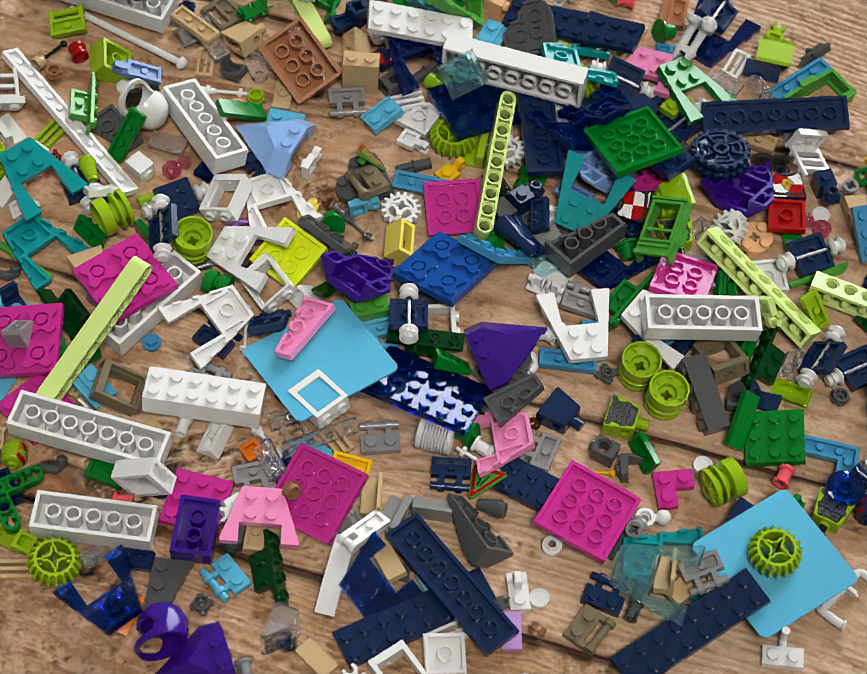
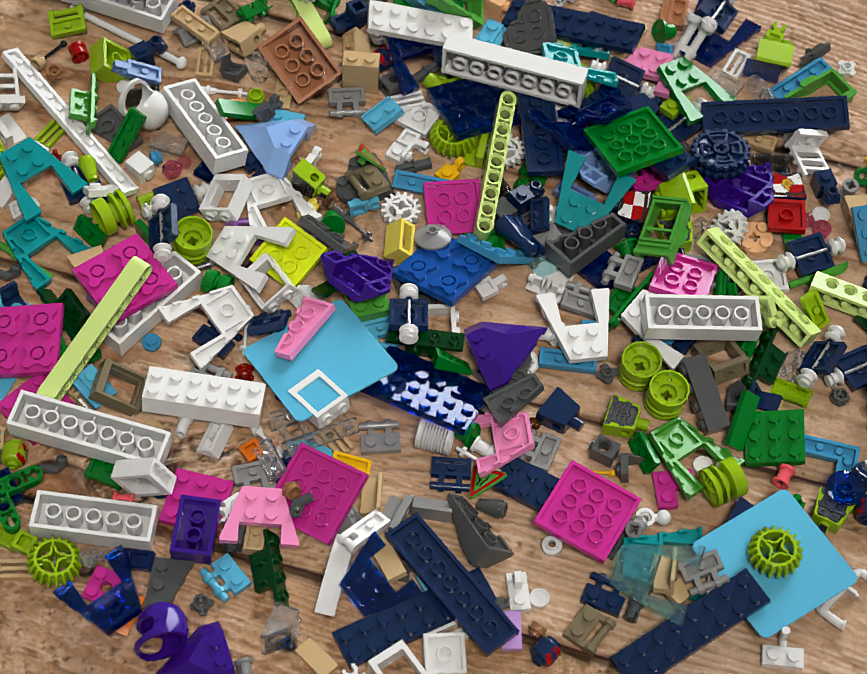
light grey slope [1,320,33,348] -> none
clear light blue brick [436,49,488,100] -> none
none -> dark pink piece [81,565,131,610]
none -> dark blue brick [128,35,168,66]
none -> dark azure plate [149,149,162,167]
none -> clear red plate [235,363,254,381]
none -> dark grey plate [252,93,284,123]
none -> dark grey arm [289,492,314,518]
none -> lime torso [290,158,332,200]
none -> white bracket [385,142,414,165]
none -> light grey dish [414,224,452,250]
none -> white plate [474,274,508,302]
none -> dark blue head [530,636,561,667]
none -> light grey plate [601,252,644,292]
none -> bright green wing [649,416,745,500]
none -> lime torso [682,170,708,215]
none -> white plate [838,60,856,78]

